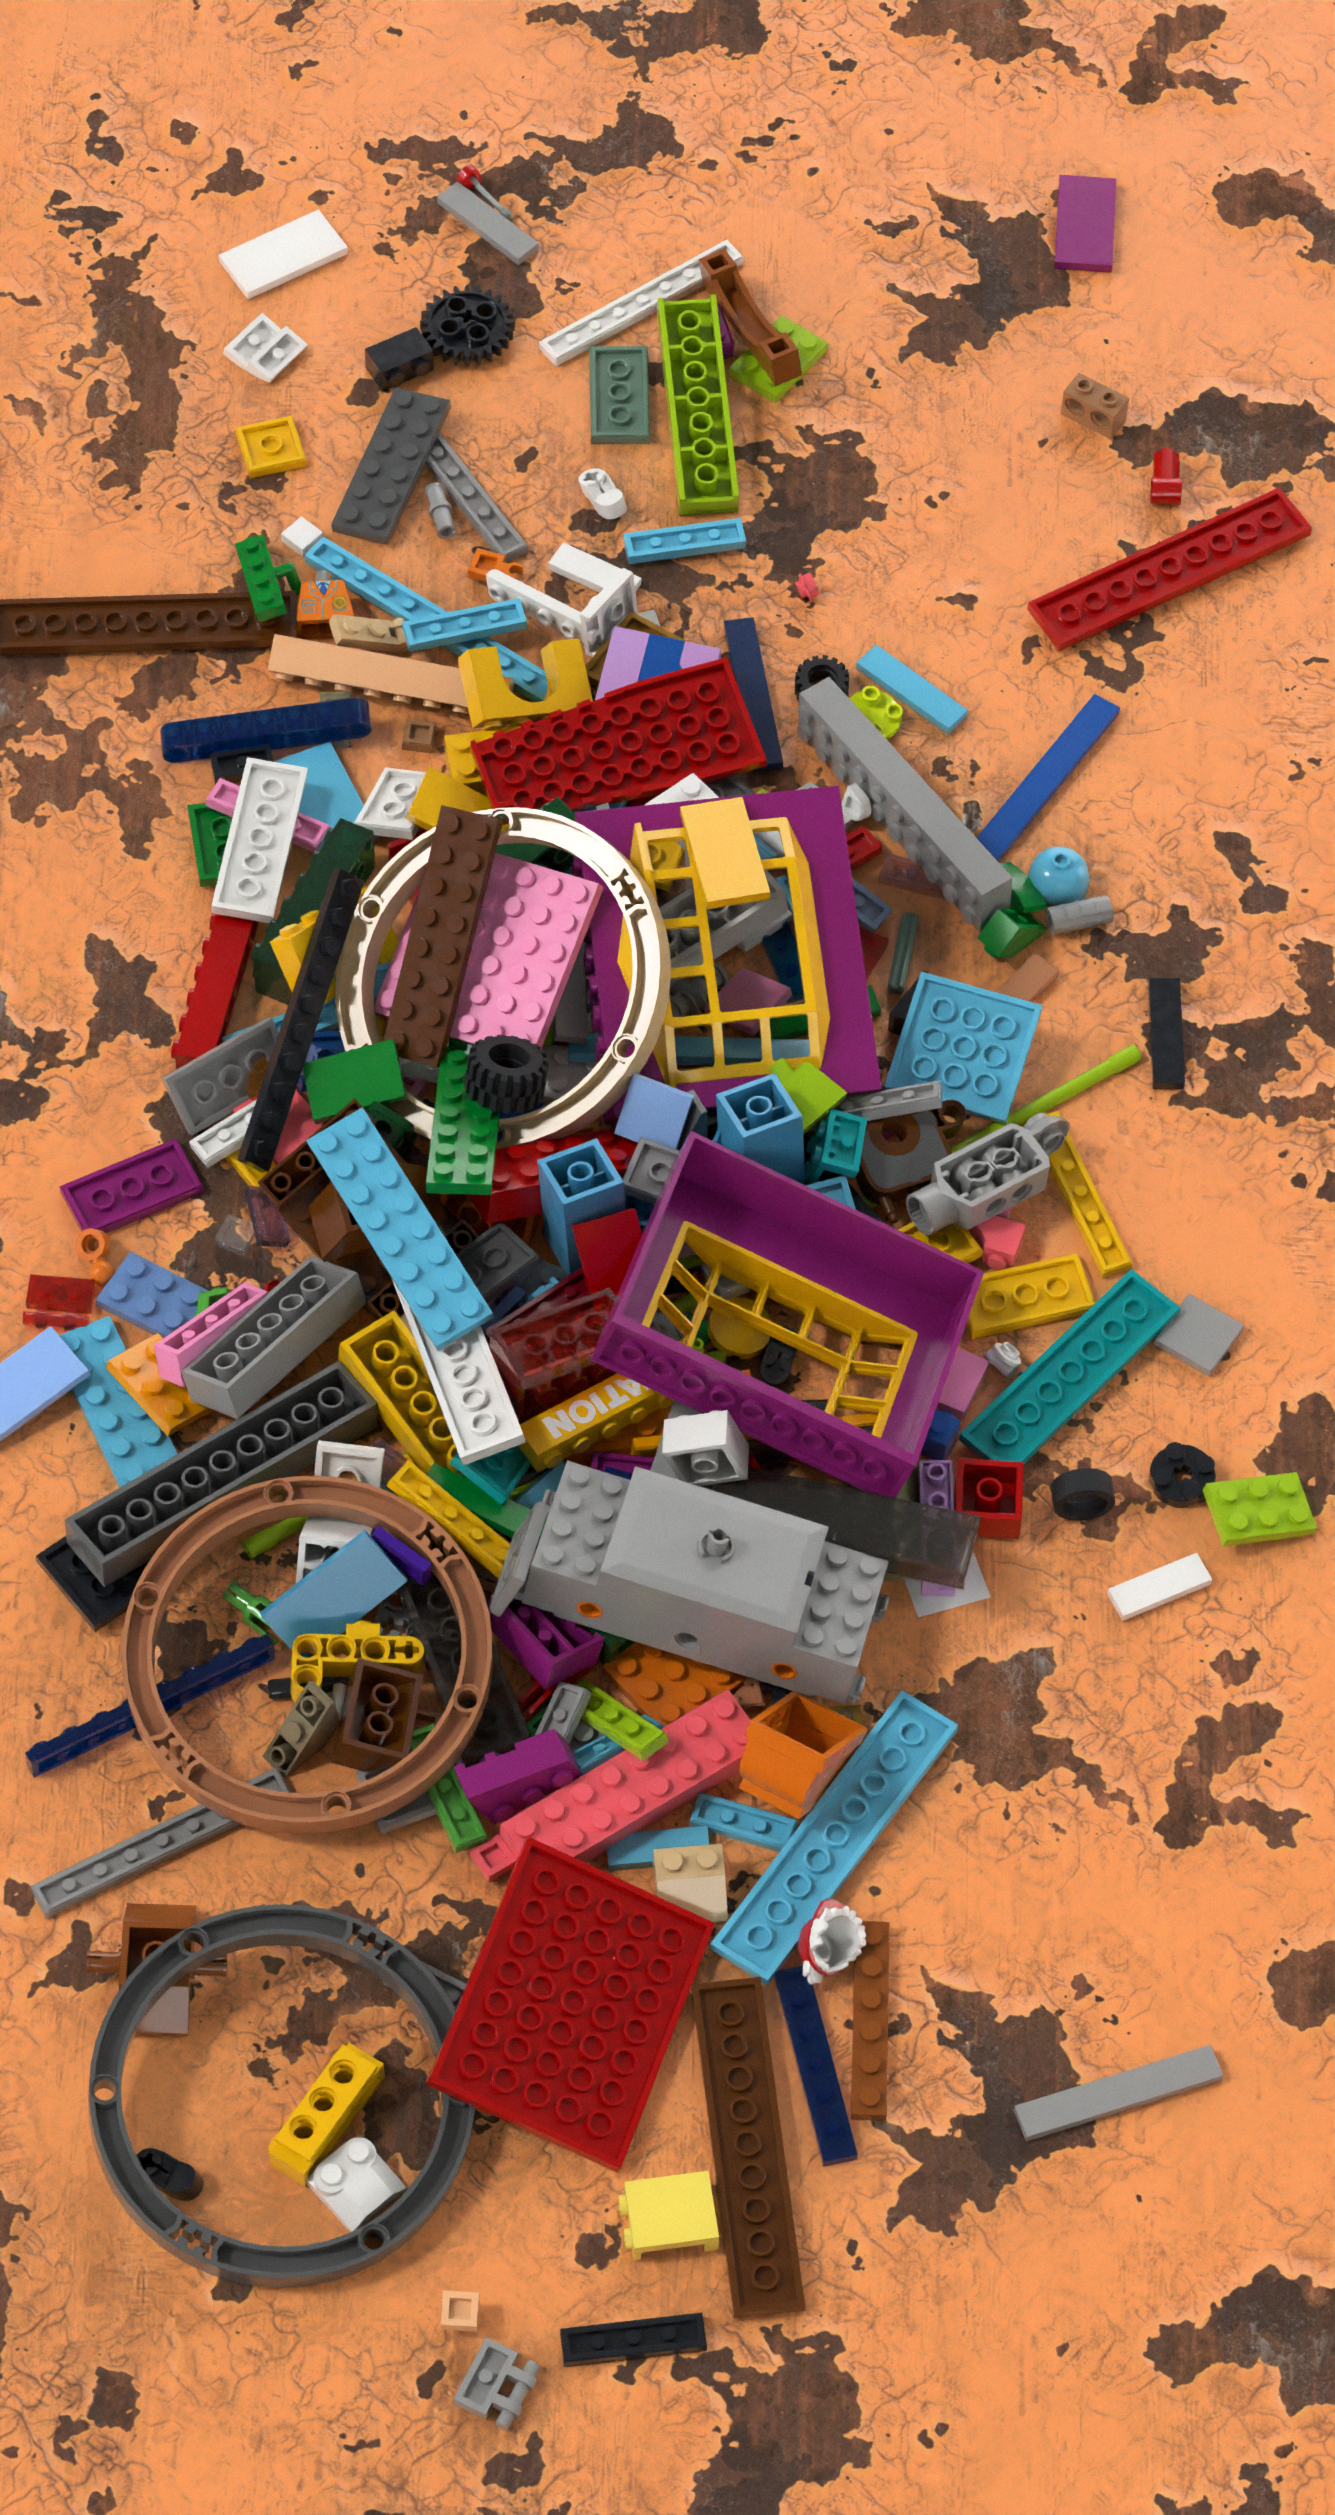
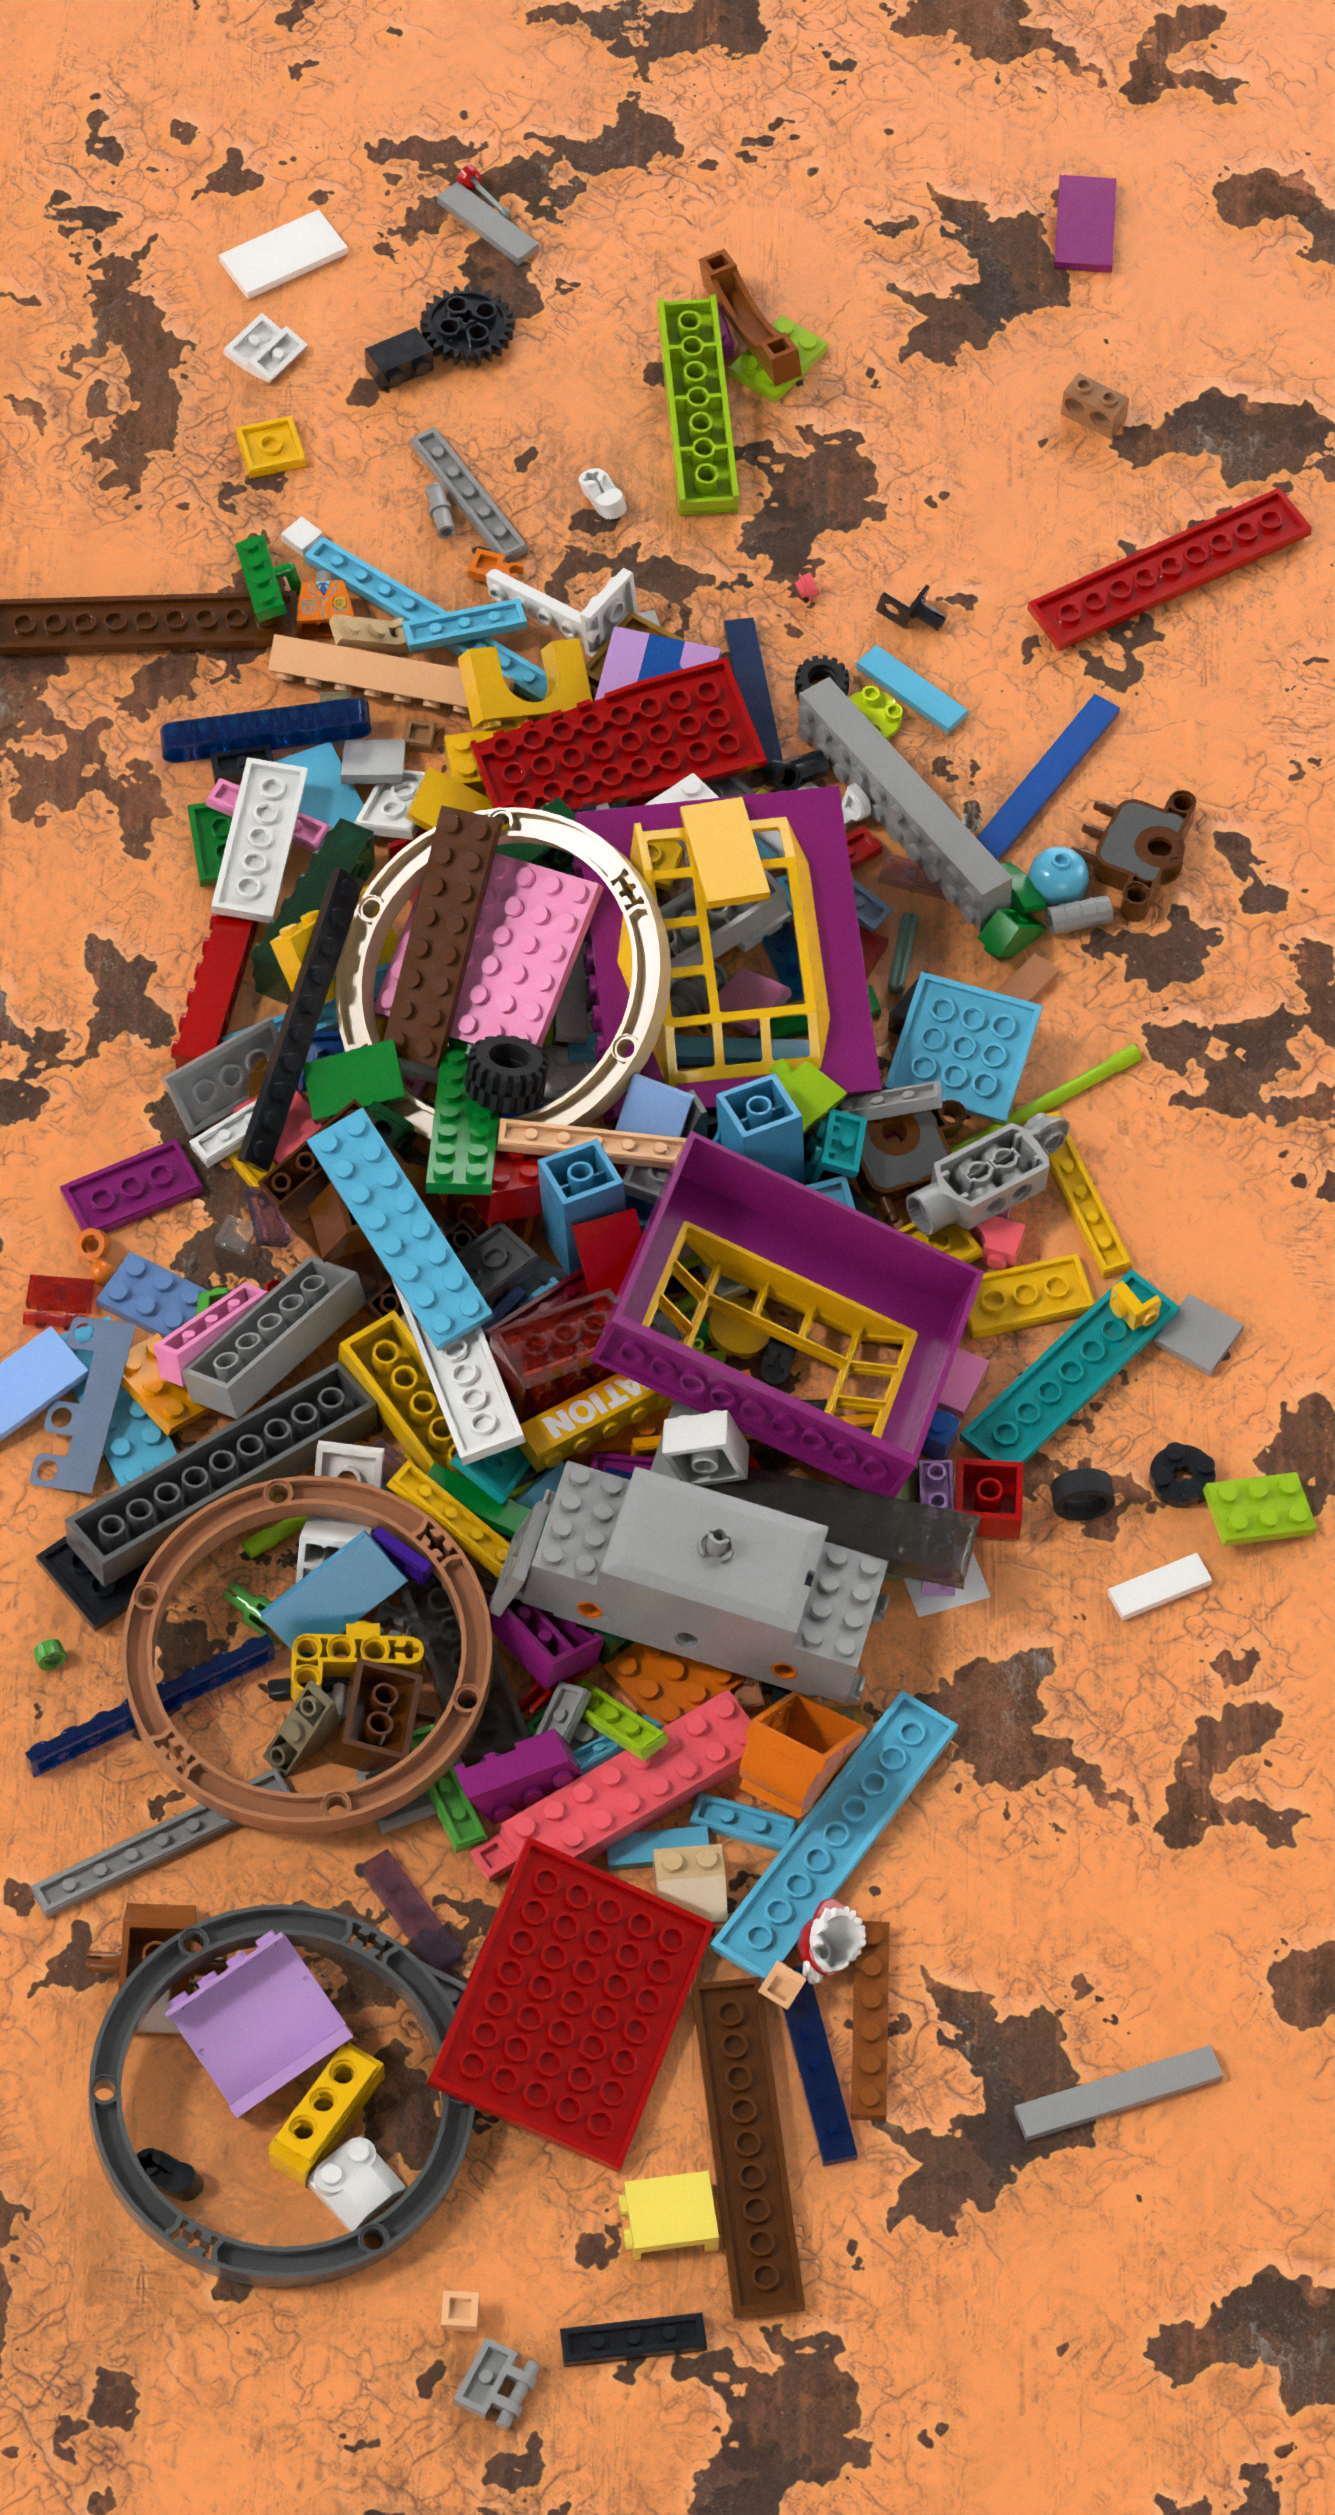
dark grey plate [331,387,451,545] -> none
white tile [539,240,744,367] -> none
white tile [548,543,641,593] -> none
sand green tile [589,346,650,444] -> none
medium azure plate [623,518,746,564] -> none
white plate [985,1342,1021,1379] -> none
black tile [1148,978,1185,1089] -> none
red piece [1150,448,1182,505] -> none
none -> sand blue piece [30,1316,136,1494]
none -> bright green axle [34,1639,67,1671]
none -> lavender panel [164,1930,354,2118]
none -> light grey tile [341,739,406,784]
none -> tile [359,1849,463,1971]
none -> light nougat tile [497,1118,686,1169]
none -> light nougat tile [758,1960,807,2010]
none -> black piece [763,750,829,791]
none -> black bracket [876,584,948,632]
none -> reddish brown piece [1071,790,1197,922]
none -> yellow bracket [1109,1280,1162,1331]

